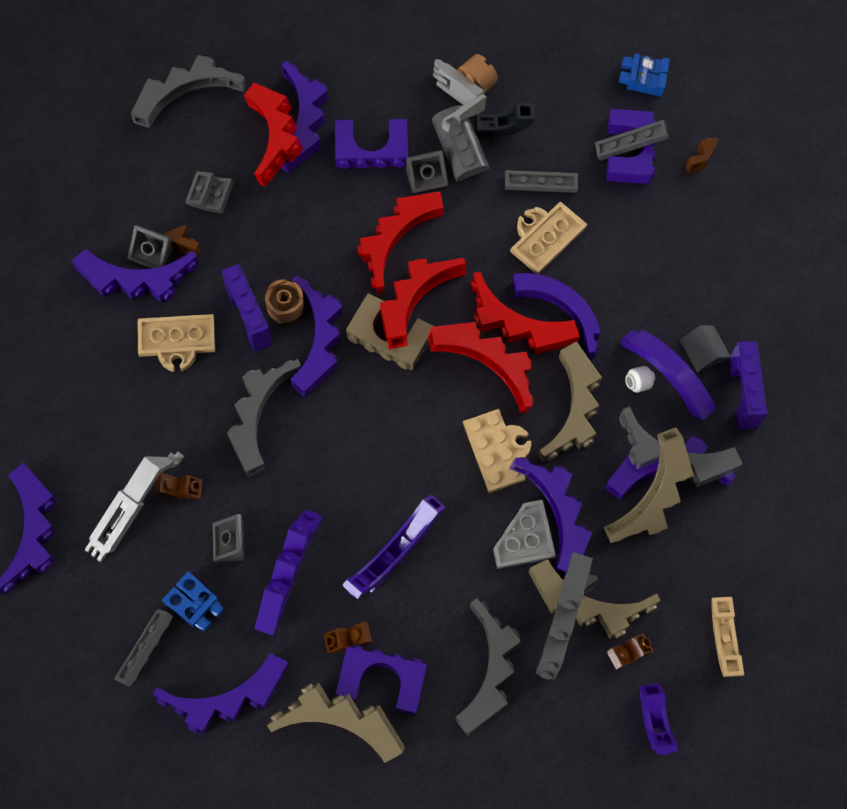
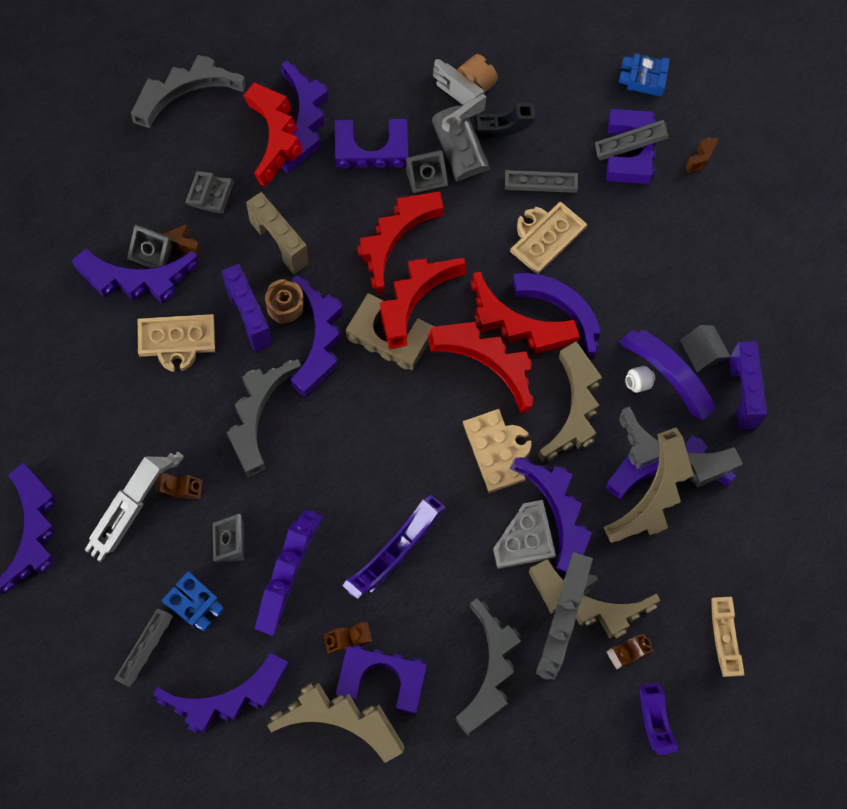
none -> dark tan arch [246,192,309,275]

